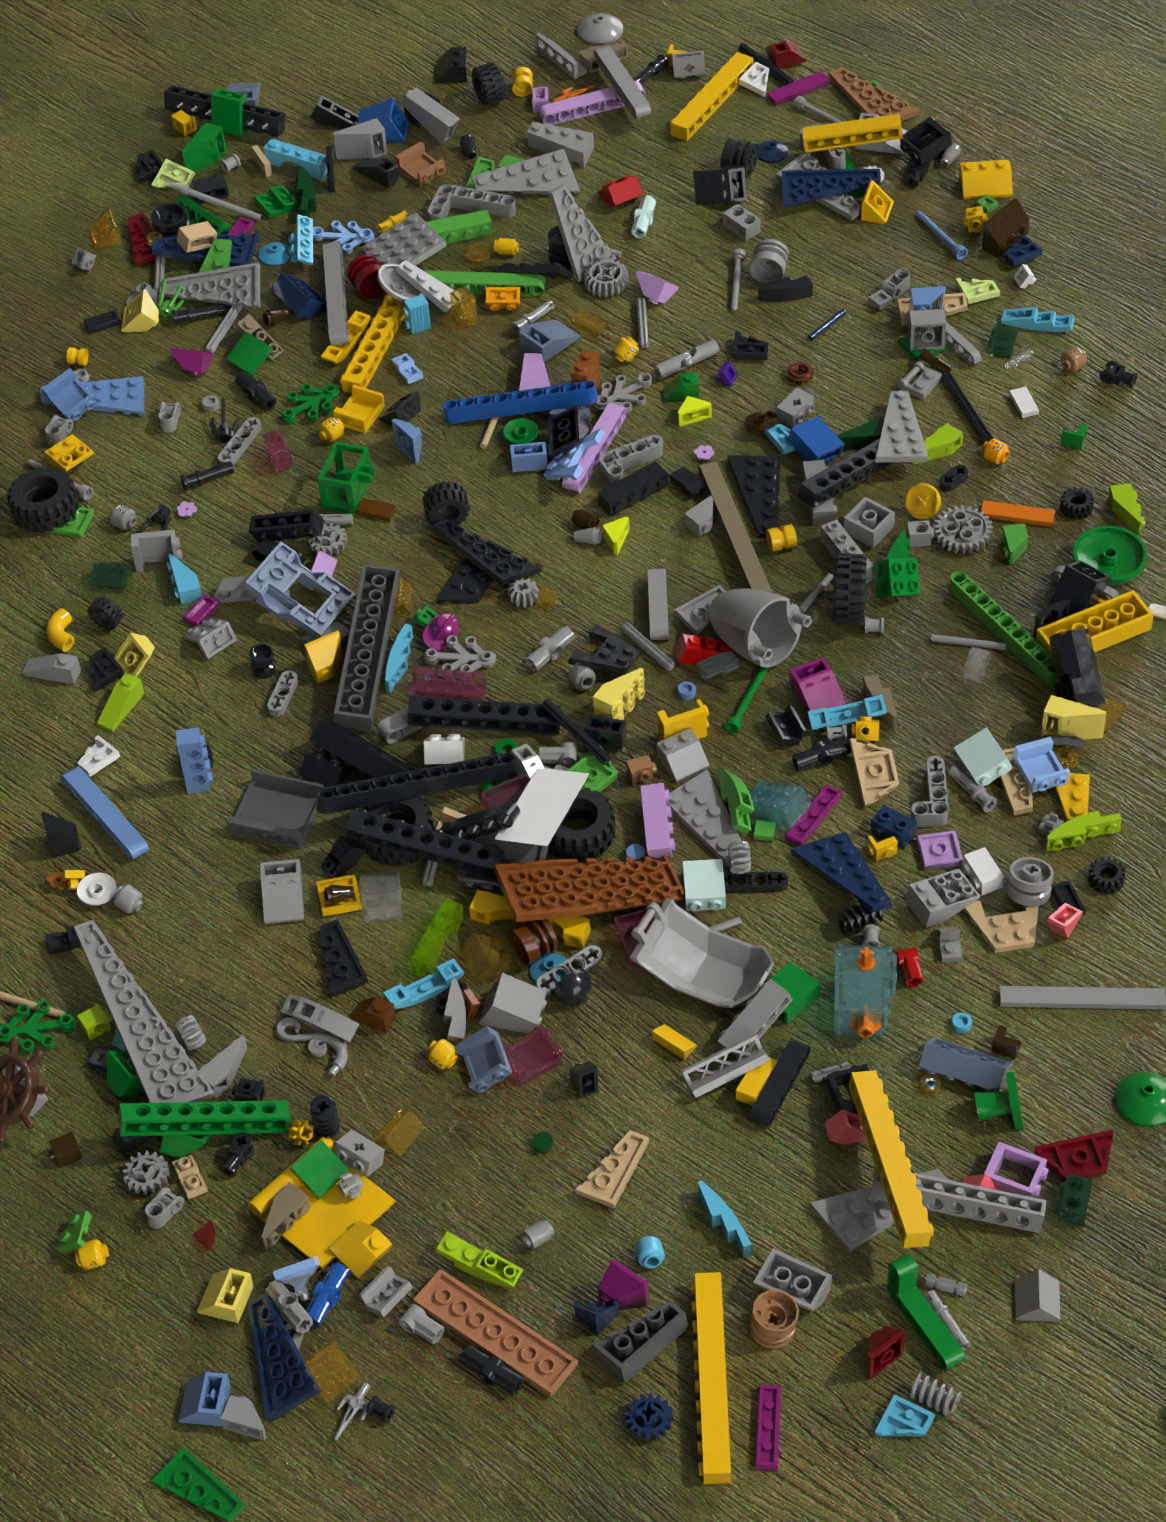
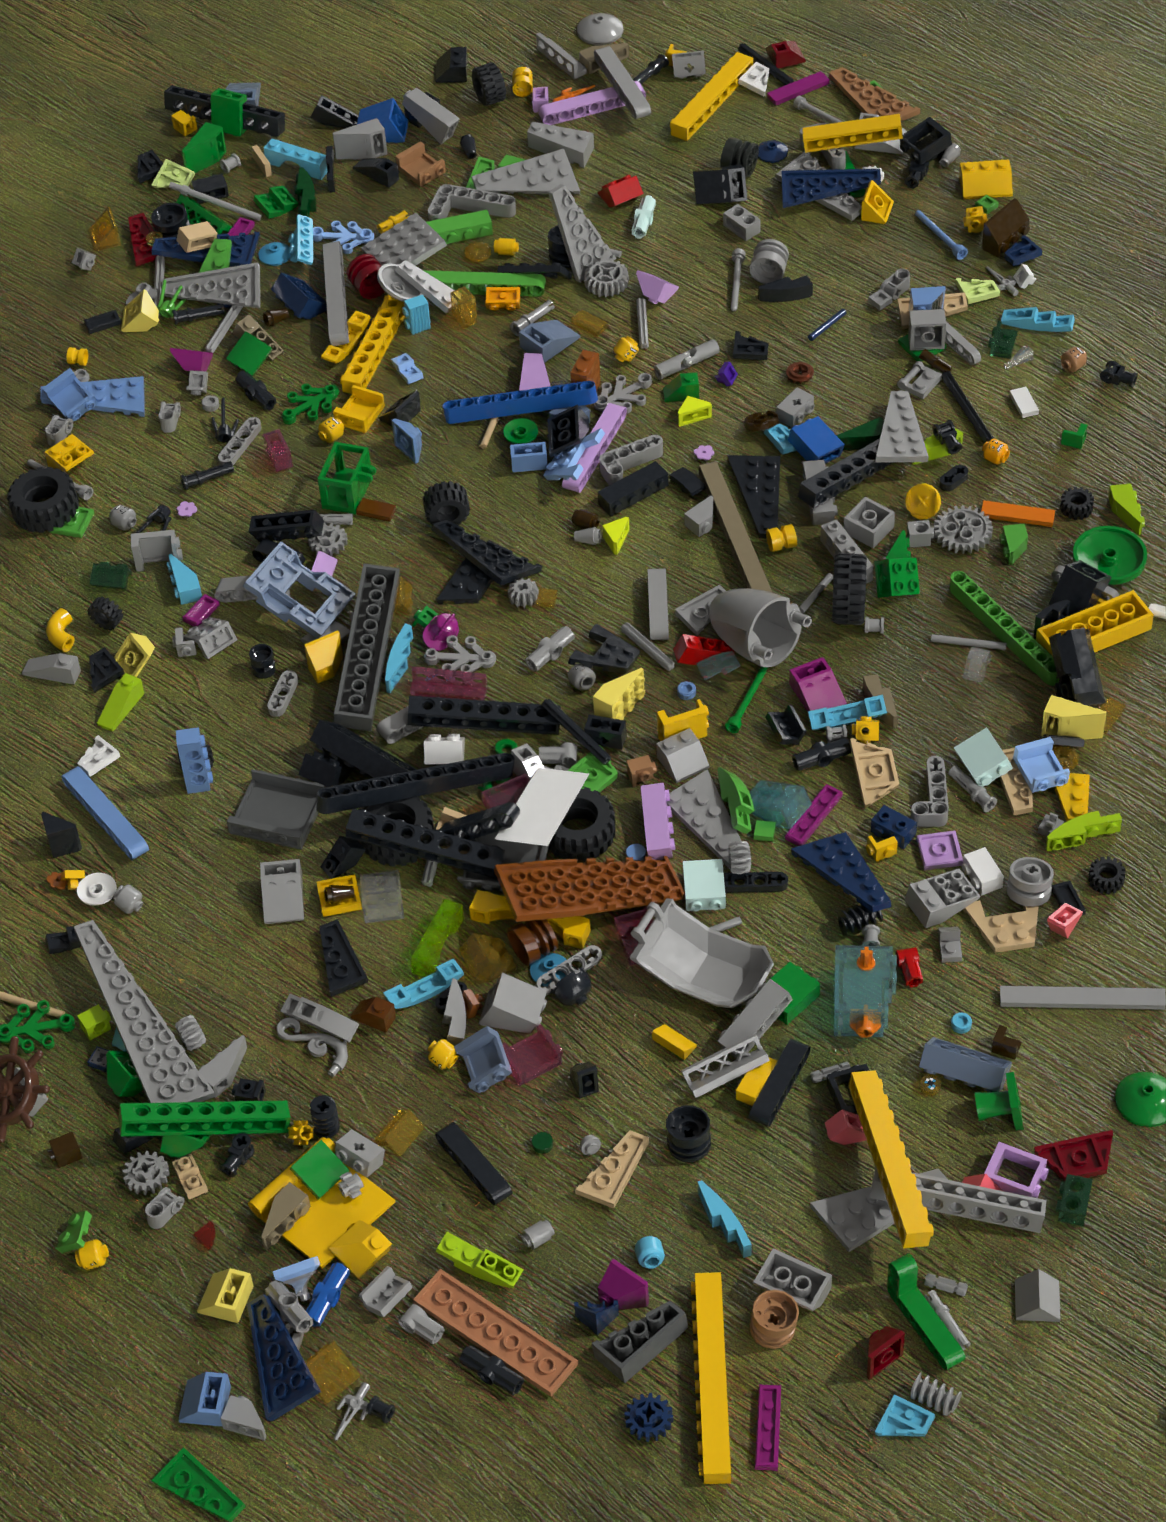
none -> light grey bracket [172,628,196,657]
none -> light grey bracket [186,371,208,395]
none -> black beam [435,1122,513,1206]
none -> light grey plate [580,1135,601,1155]
none -> black wheel [666,1105,711,1162]
none -> black connector [932,420,963,455]
none -> light grey piece [986,266,1019,296]

